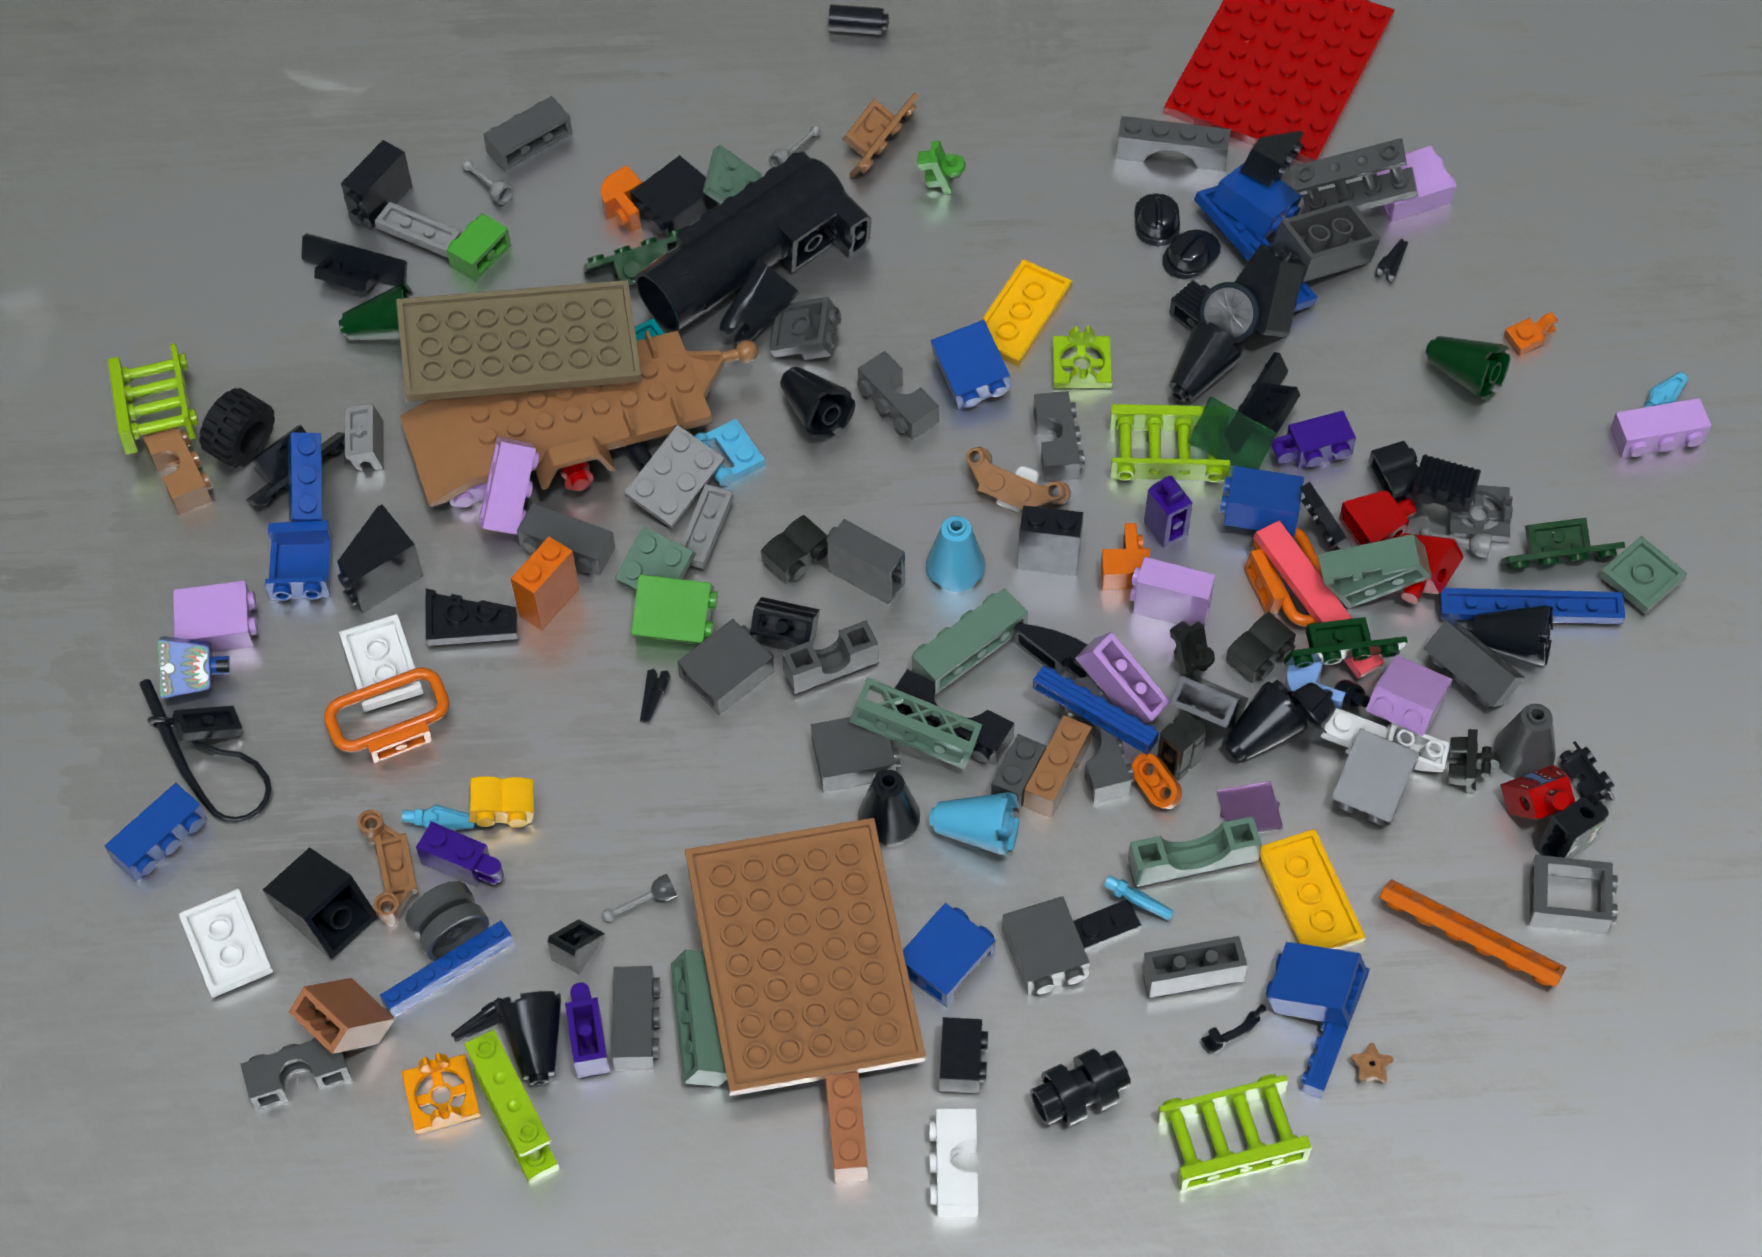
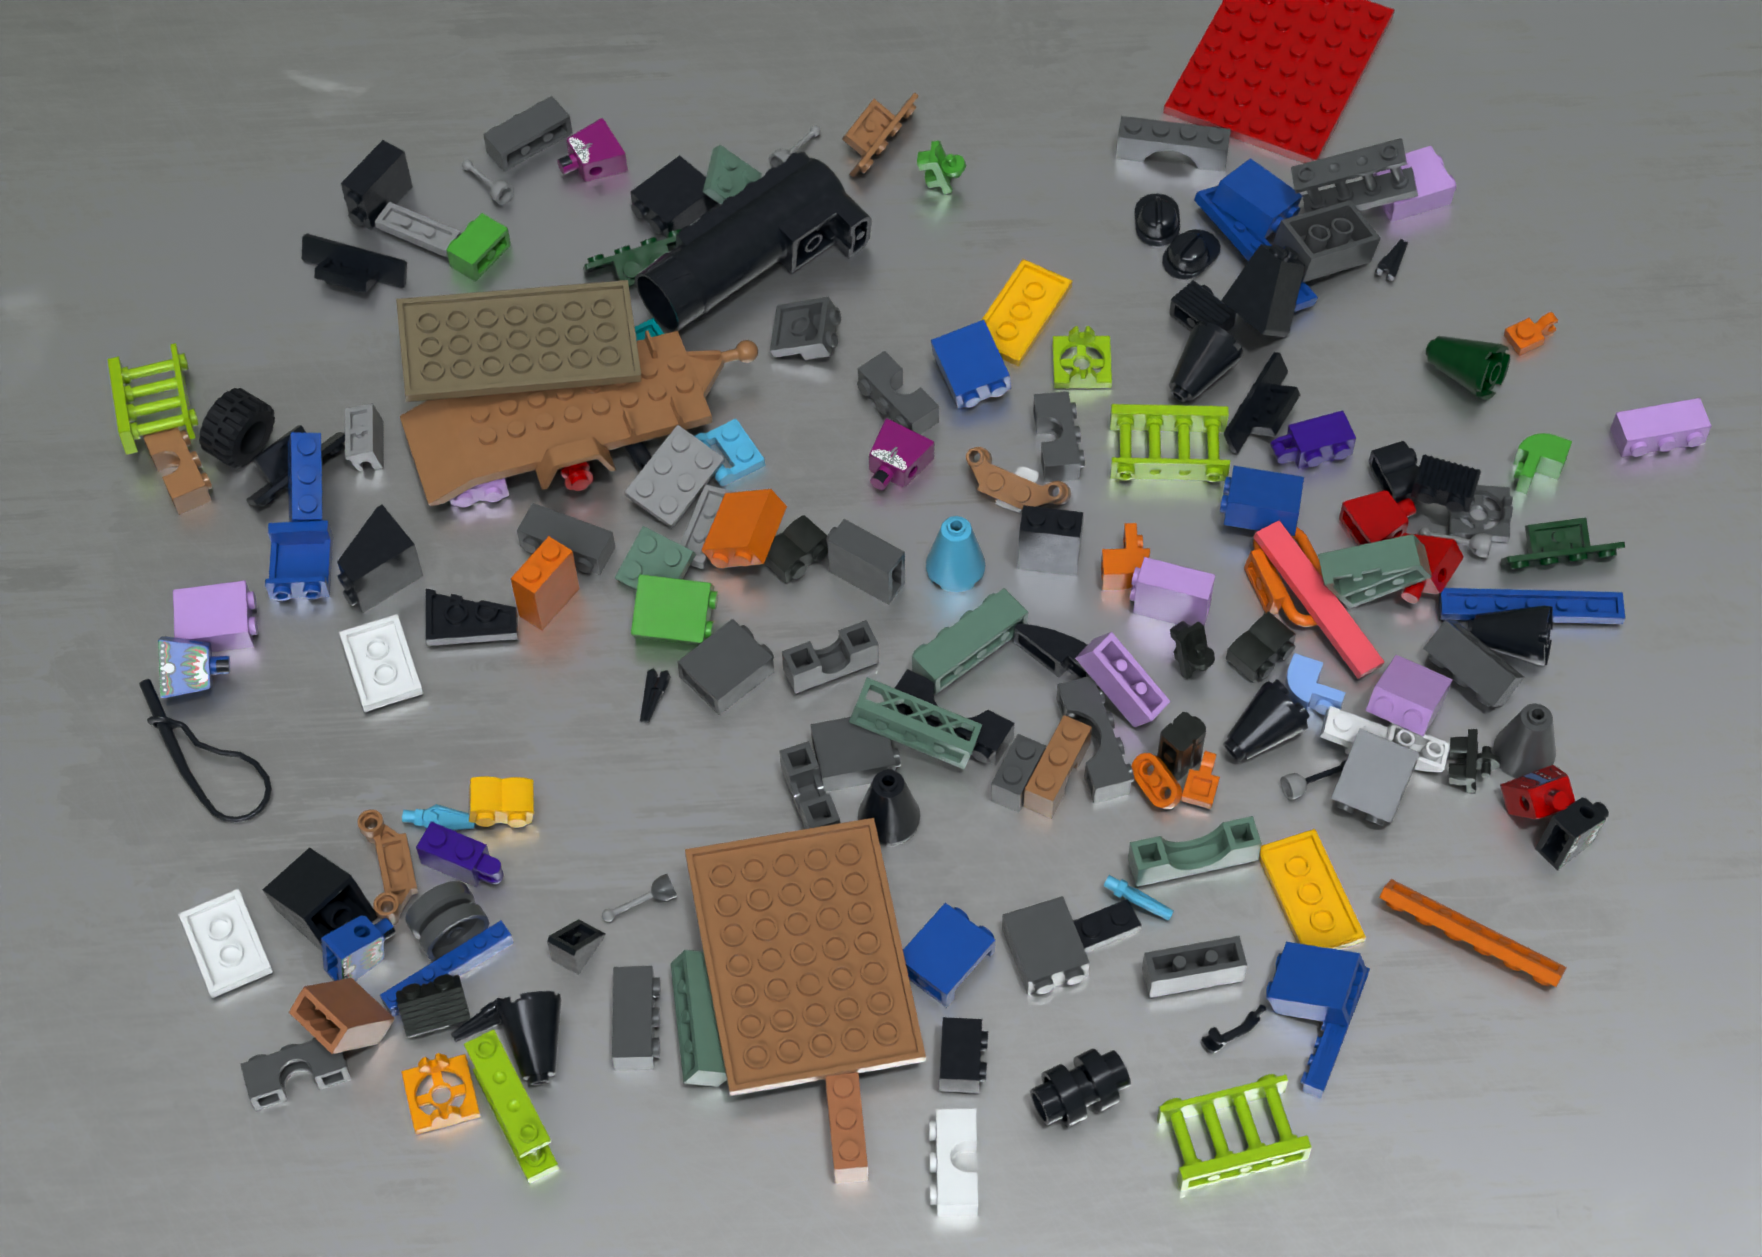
blue brick [104,783,207,882] -> none
black plate [172,705,242,741] -> none
orange bar [324,667,449,763] -> none
dark green cone [339,283,414,340] -> none
lavender brick [478,436,539,535] -> none
dark purple brick [565,982,610,1078] -> none
orange brick [601,165,642,233] -> none
black piece [719,259,799,345] -> none
black brick [750,597,820,645] -> none
black cone [780,367,855,440] -> none
black brick [828,4,889,35] -> none
medium azure cone [929,792,1019,856] -> none
blue piece [1033,666,1159,755] -> none
dark purple brick [1144,476,1193,548] -> none
black brick [1169,674,1249,728] -> none
clear green piece [1187,396,1277,469] -> none
flat silver wheel [1200,282,1260,342] -> none
clear purple piece [1217,781,1283,833] -> none
black slope [1240,131,1304,187] -> none
dark green bracket [1283,617,1408,668] -> none
black piece [1288,682,1336,733] -> none
black plate [1300,481,1353,549] -> none
black cylinder [1334,680,1370,708] -> none
medium nougat plate [1350,1043,1393,1083] -> none
dark grey window [1529,855,1618,934] -> none
black hinge [1559,741,1615,804] -> none
sand green plate [1600,536,1687,614] -> none
medium azure piece [1643,372,1688,408] -> none
none -> blue torso [321,915,396,981]
none -> pearl dark grey brick [396,975,471,1038]
none -> magenta torso [557,118,628,182]
none -> orange brick [701,489,787,568]
none -> dark grey arch [779,741,840,829]
none -> magenta torso [869,418,935,490]
none -> orange plate [1181,751,1220,809]
none -> light grey hinge [1280,760,1347,800]
none -> bright green brick [1513,433,1572,495]

